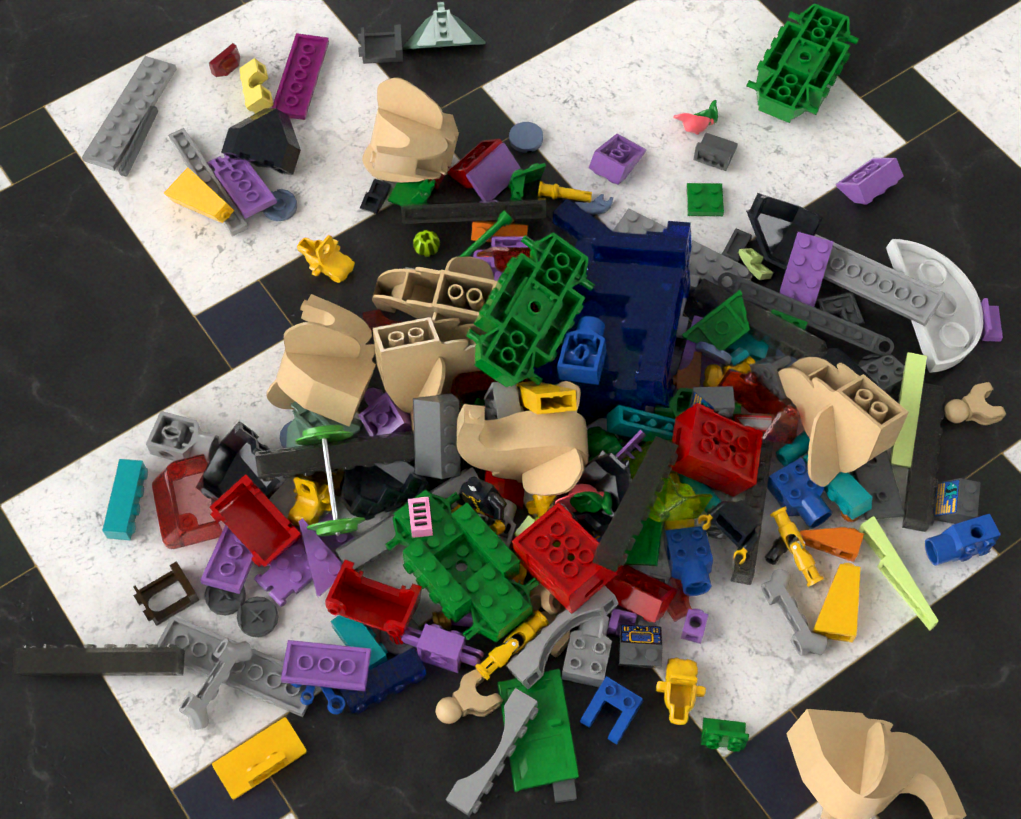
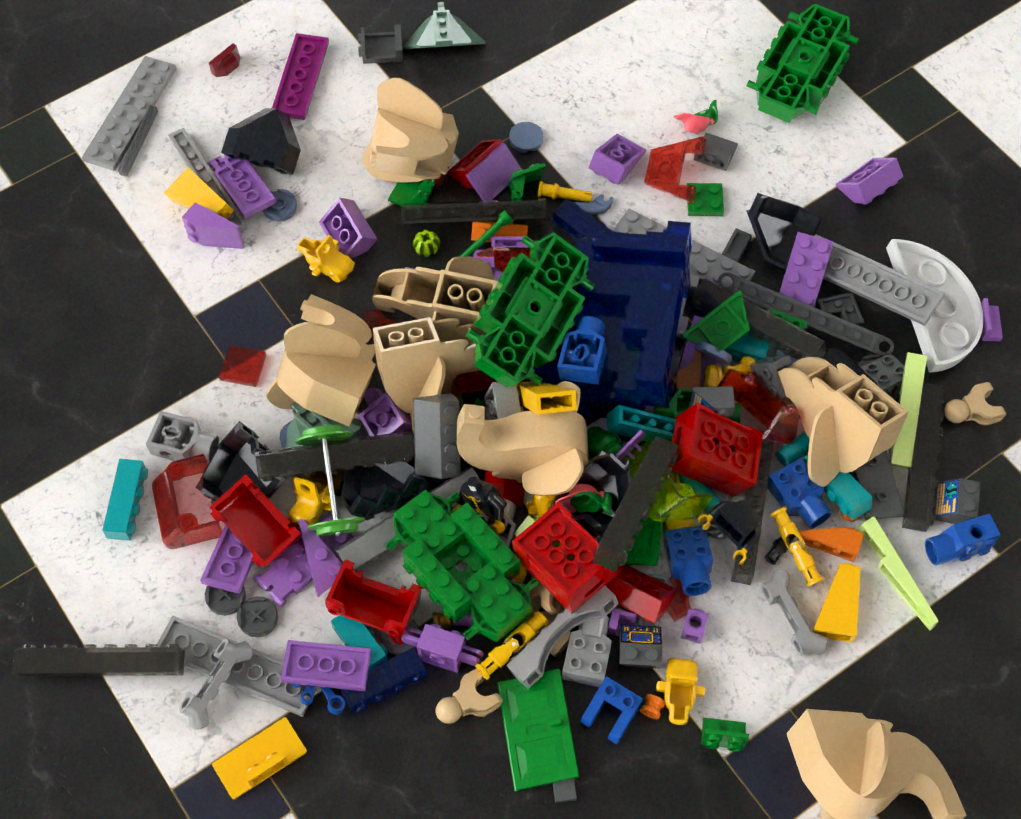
dark brown panel [133,561,199,626] -> none
light yellow arch [239,58,273,114] -> none
black slope [360,179,391,214] -> none
bright pink slope [408,497,433,538] -> none
light grey arch [446,688,539,817] -> none
teal tile [730,347,749,365] -> none
slope [733,414,774,435] -> none
yellowish green slope [738,248,774,280] -> none
none -> medium lavender slope [182,202,245,249]
none -> clear red tile [219,345,266,387]
none -> medium lavender slope [319,197,378,259]
none -> orange wheel [640,694,665,719]
none -> clear red wing [644,136,706,204]

